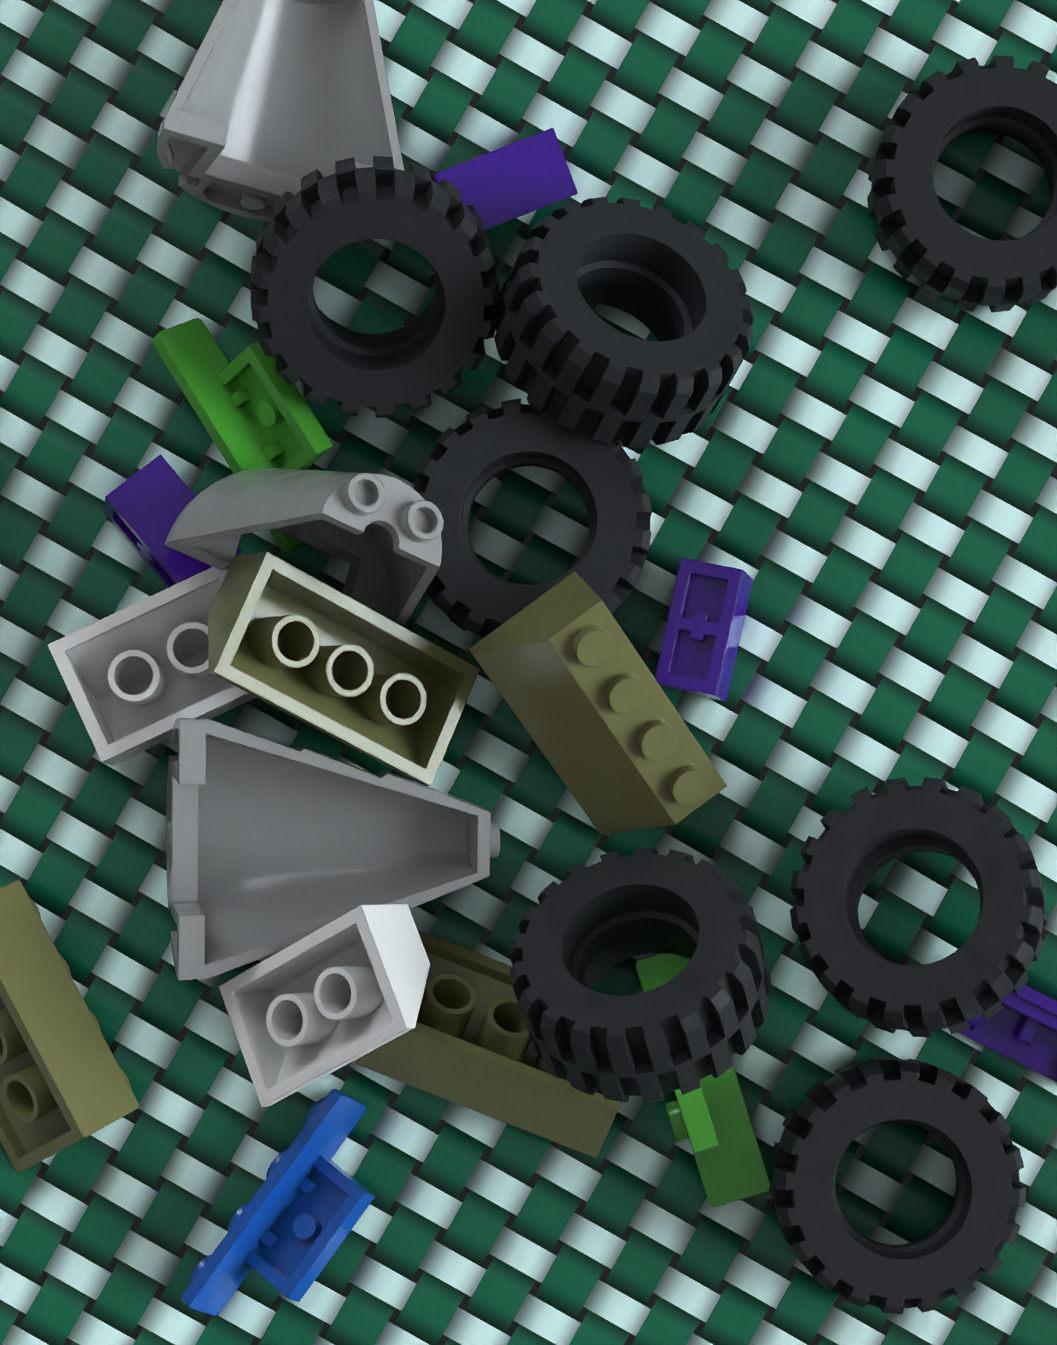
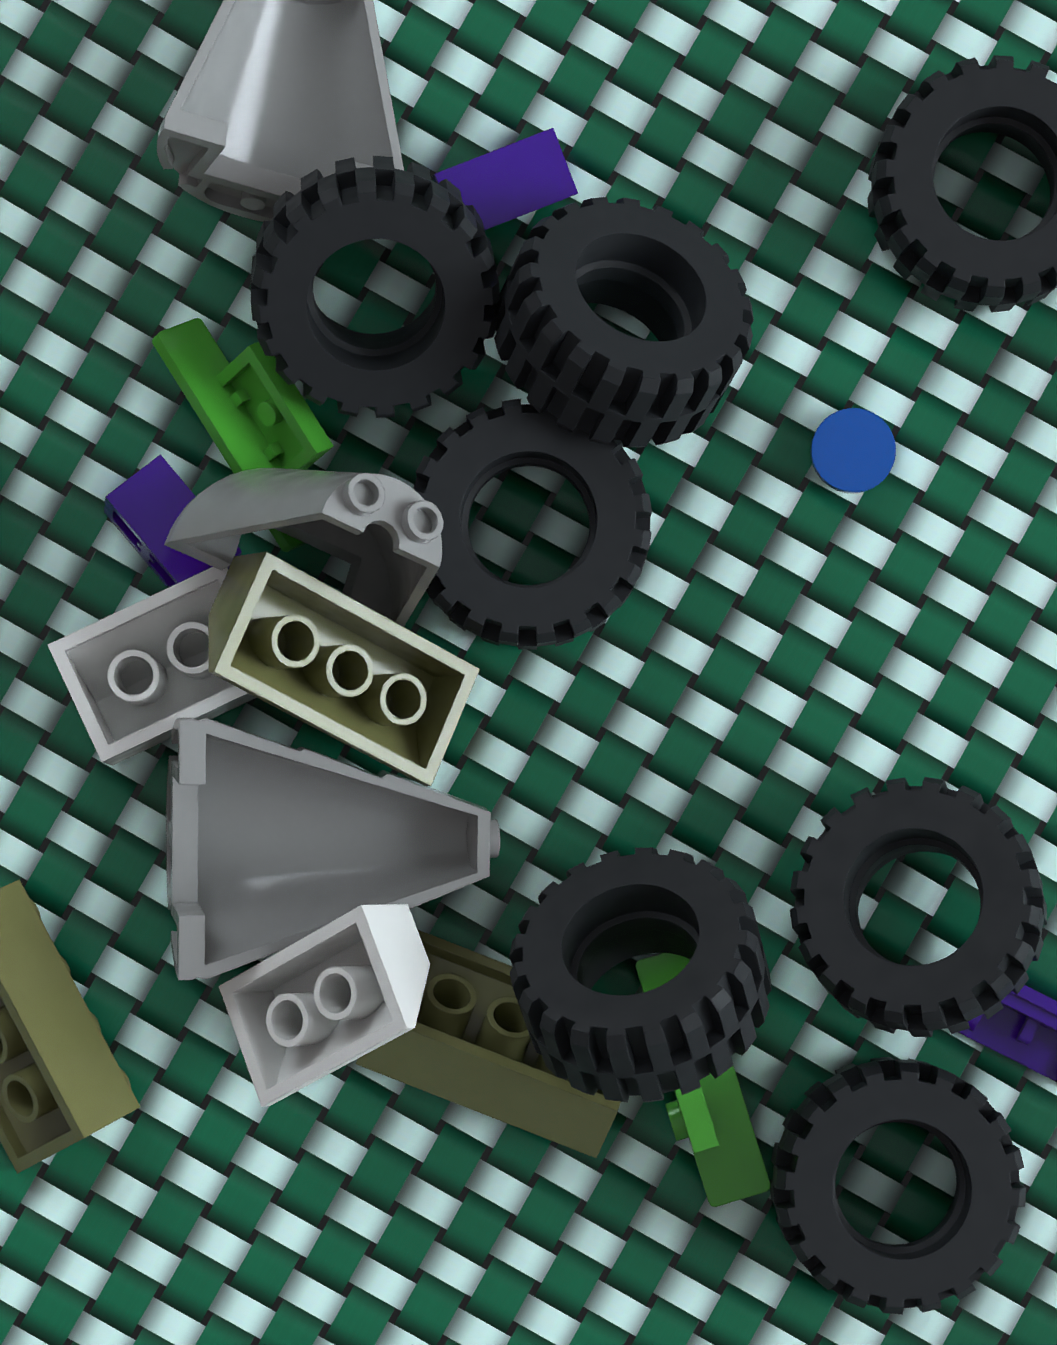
blue bracket [181,1089,375,1316] -> none
olive slope [469,571,727,835] -> none
dark purple hinge [655,558,753,702] -> none
none -> blue piece [810,408,896,493]

